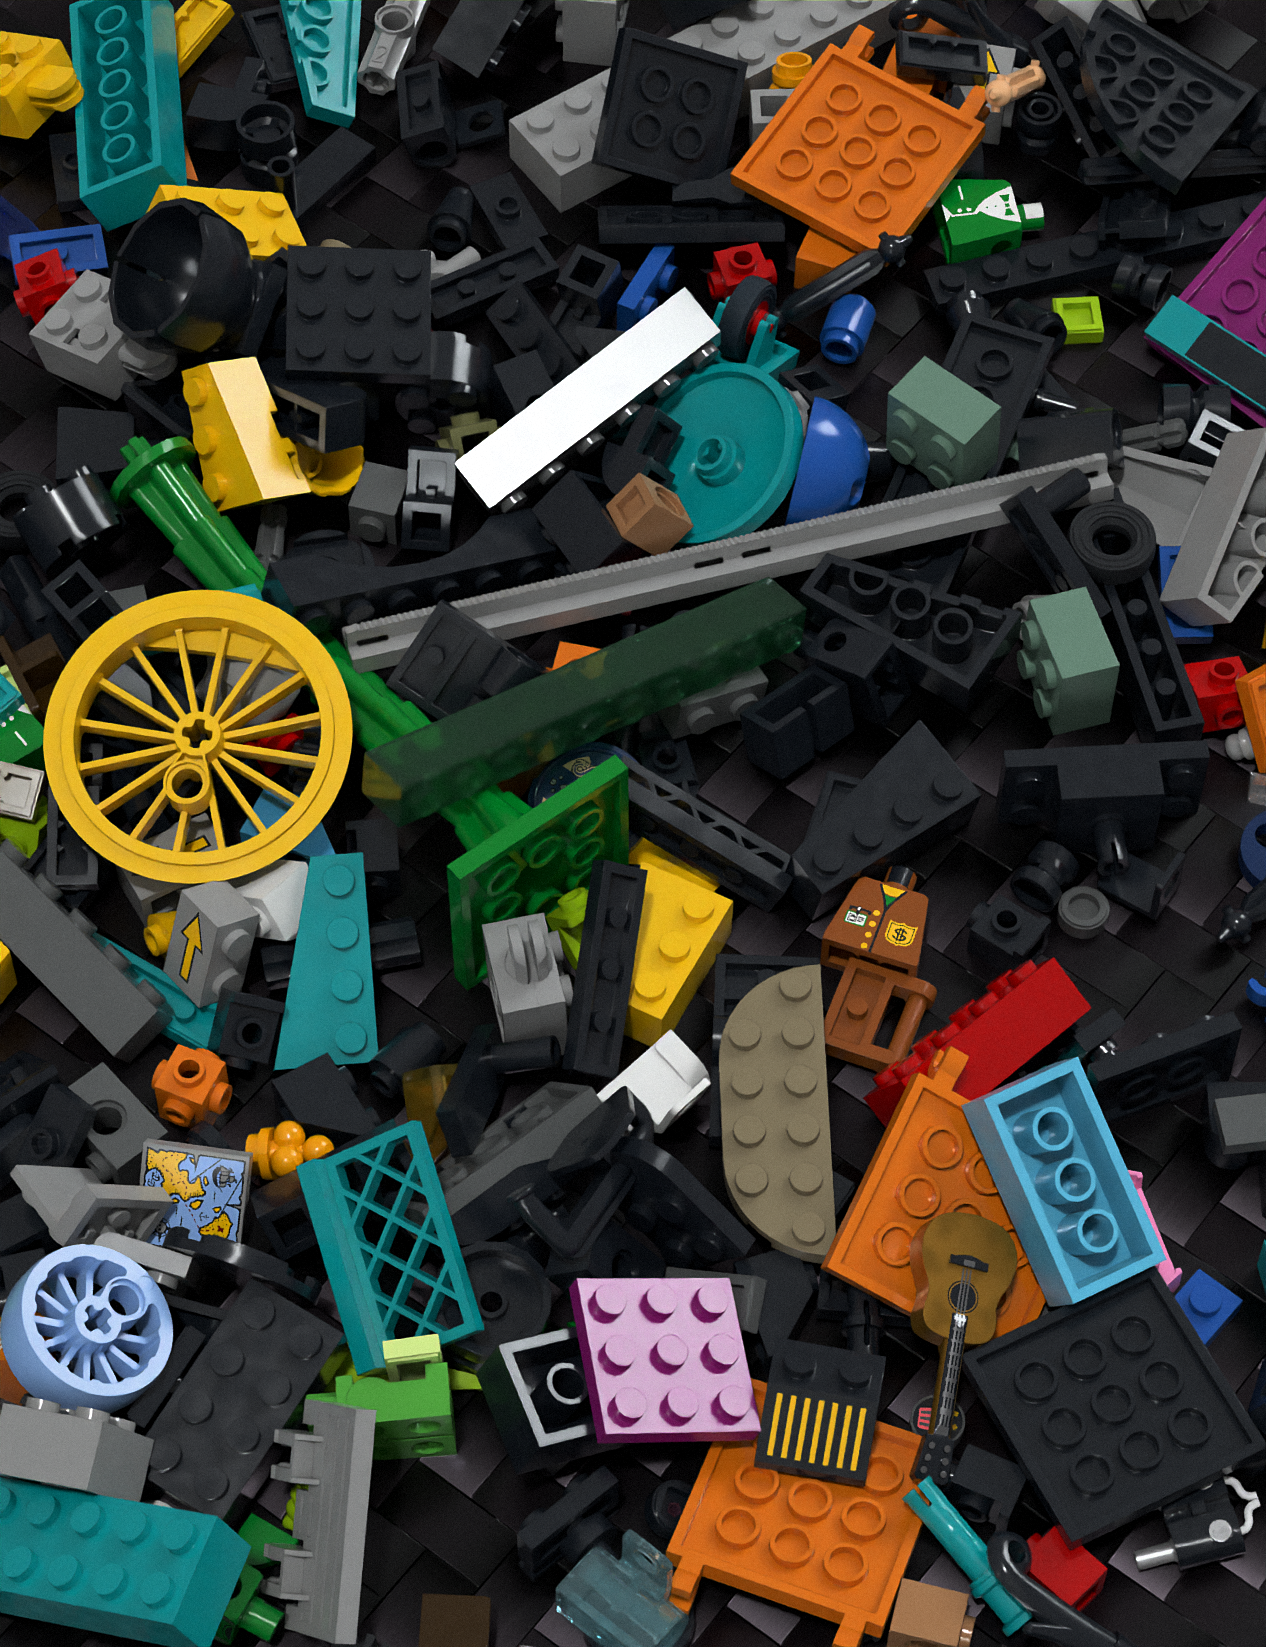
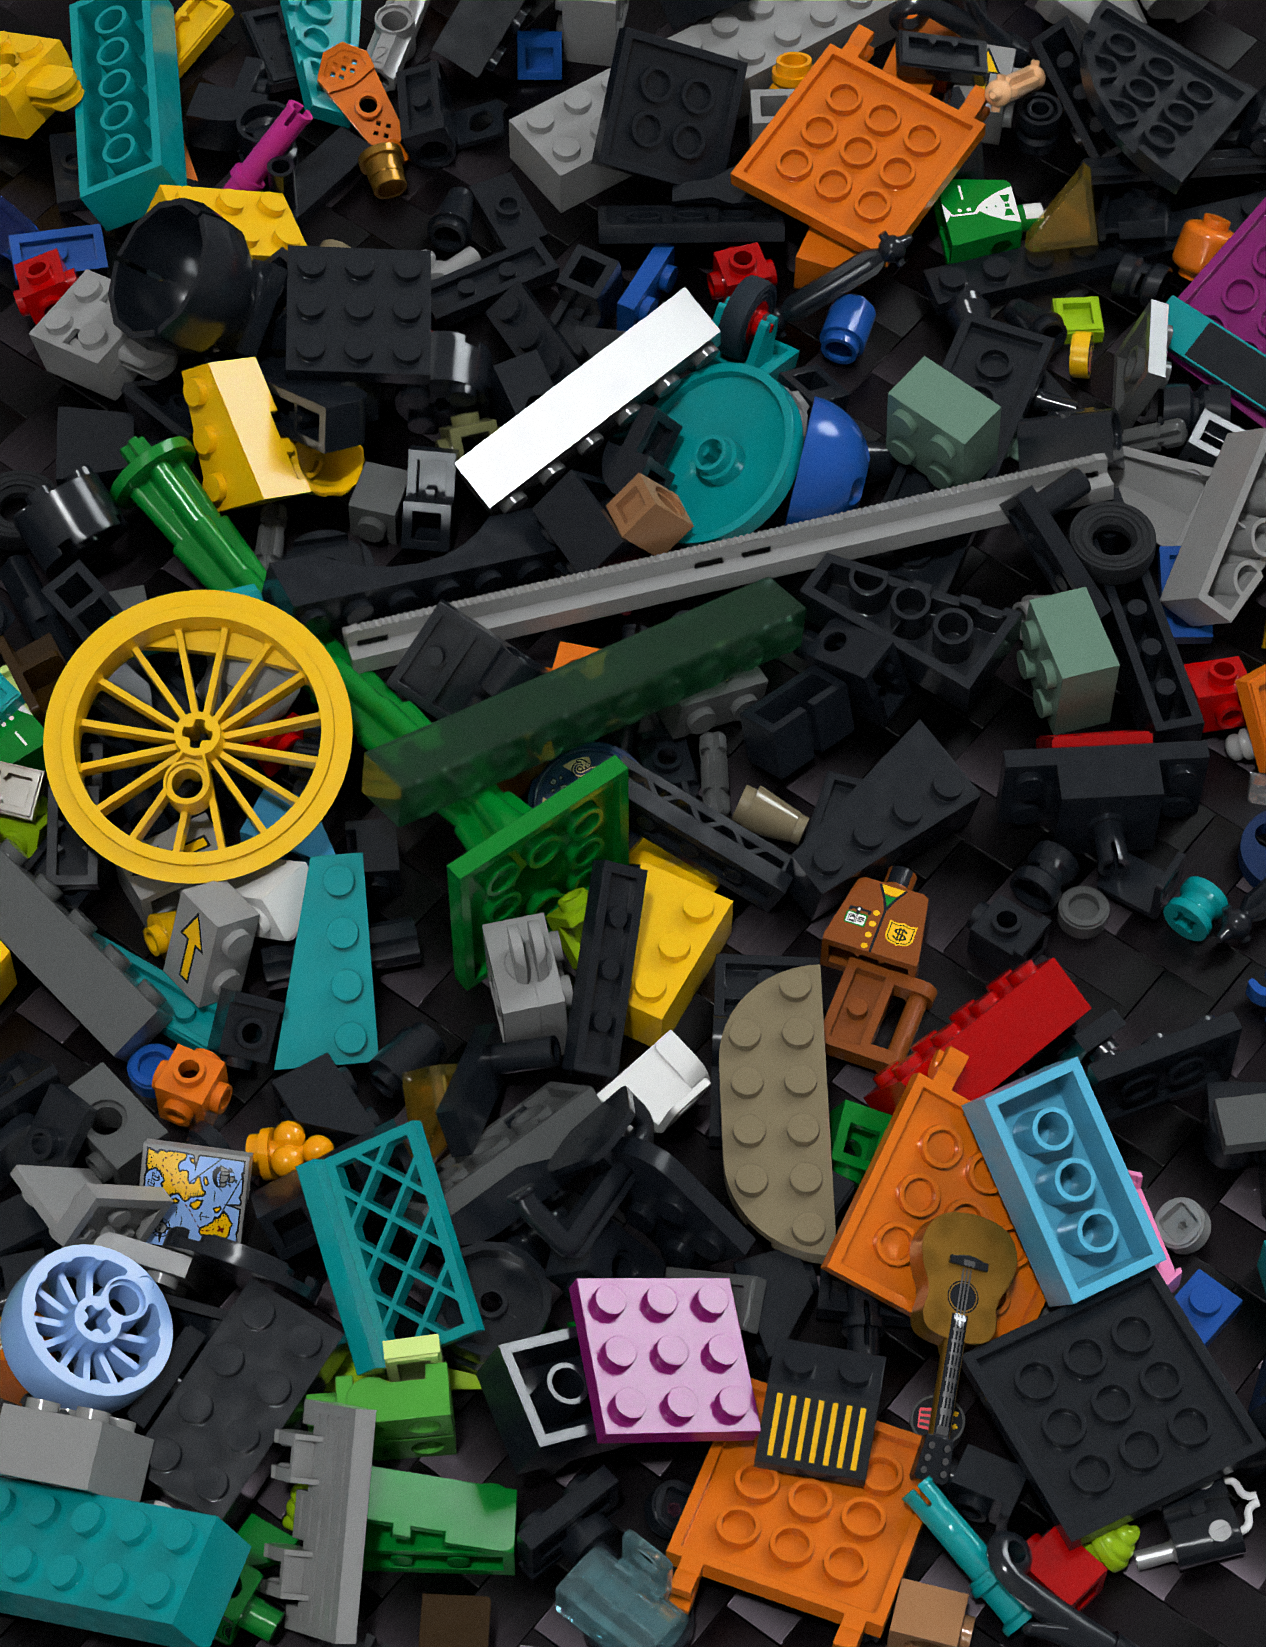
none -> blue tile [127,1044,174,1098]
none -> dark pink pin [222,100,313,192]
none -> orange piece [317,42,411,165]
none -> pearl gold piece [358,142,407,199]
none -> green wedge [362,1466,518,1575]
none -> blue tile [517,28,562,80]
none -> dark grey axle [699,731,731,818]
none -> dark tan cone [731,785,810,845]
none -> green brick [829,1100,893,1189]
none -> clear yellow slope [1025,163,1098,252]
none -> red tile [1036,730,1153,749]
none -> yellow tile [1069,331,1094,379]
none -> lime plate [1082,1523,1140,1573]
none -> dark grey plate [1112,299,1173,431]
none -> light grey tile [1154,1197,1211,1255]
none -> teal wheel [1163,876,1229,941]
none -> orange head [1172,213,1234,281]

